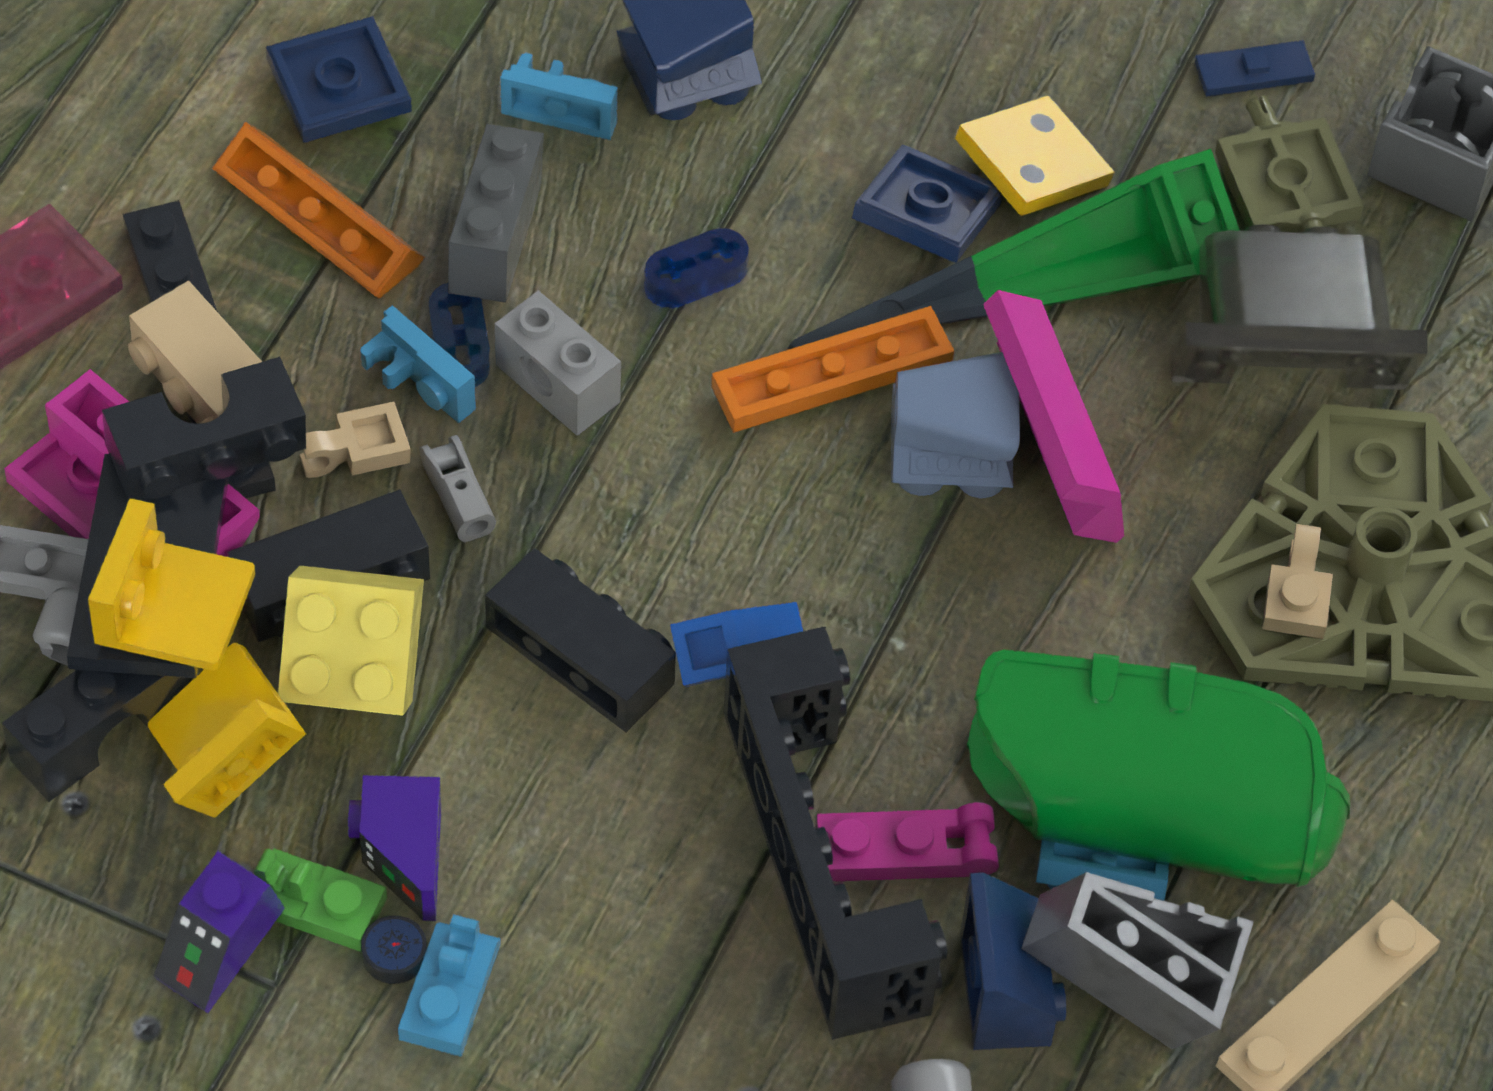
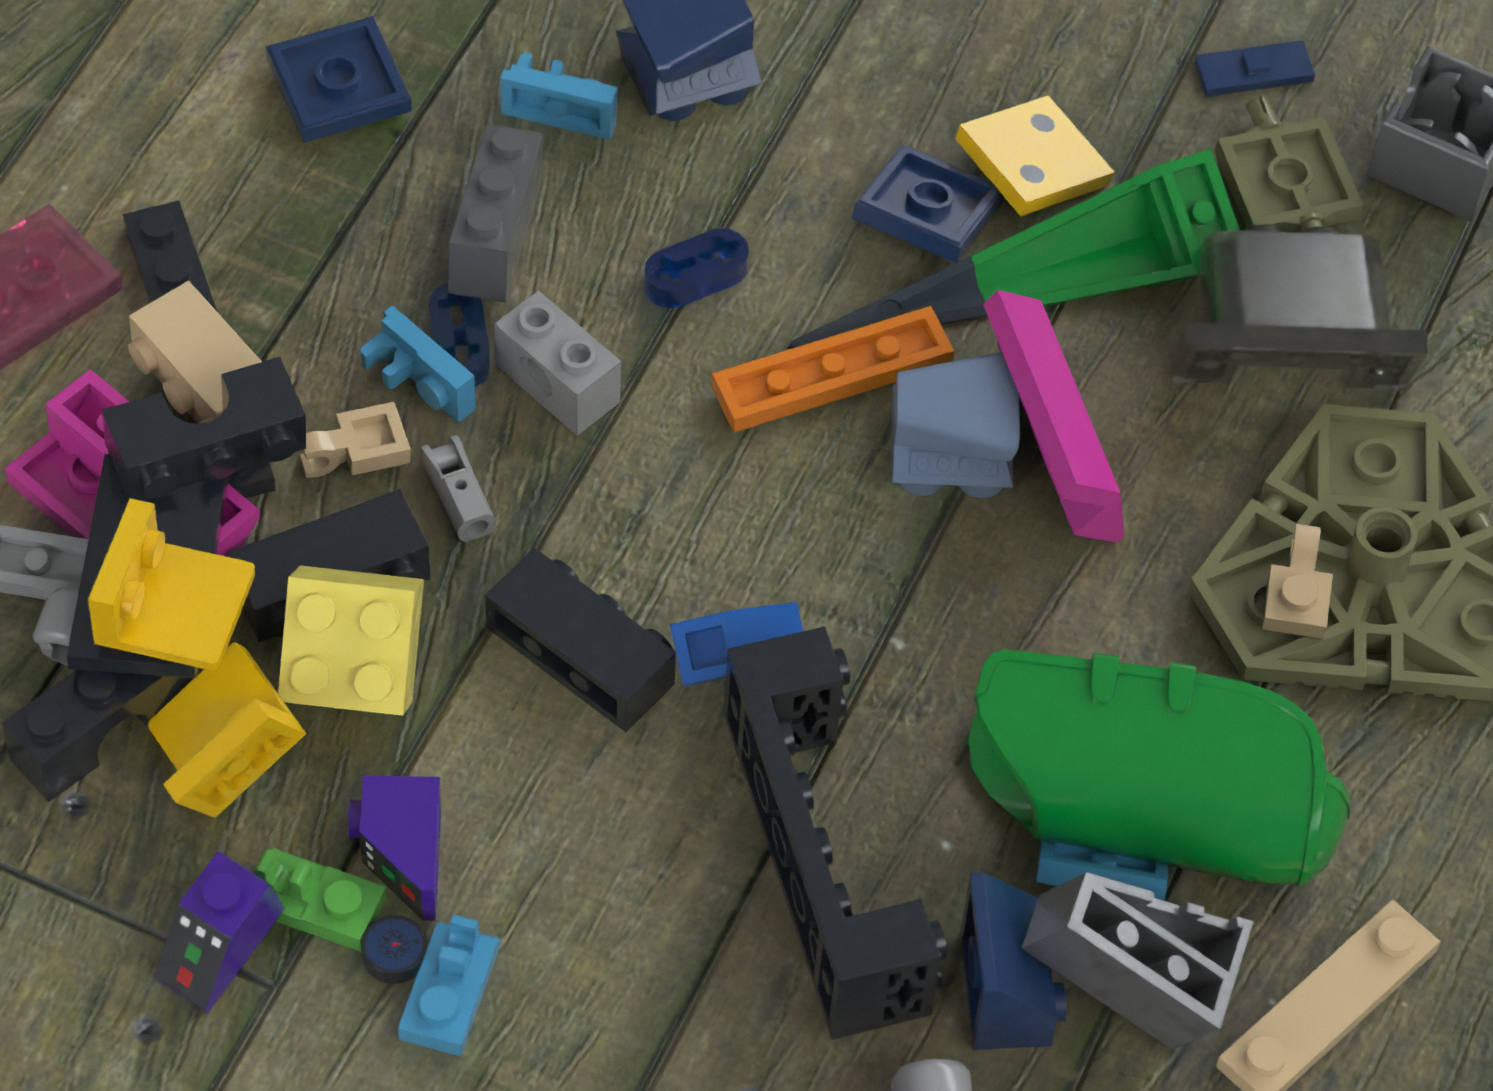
orange slope [212,122,425,299] -> none
dark pink plate [816,802,999,882] -> none

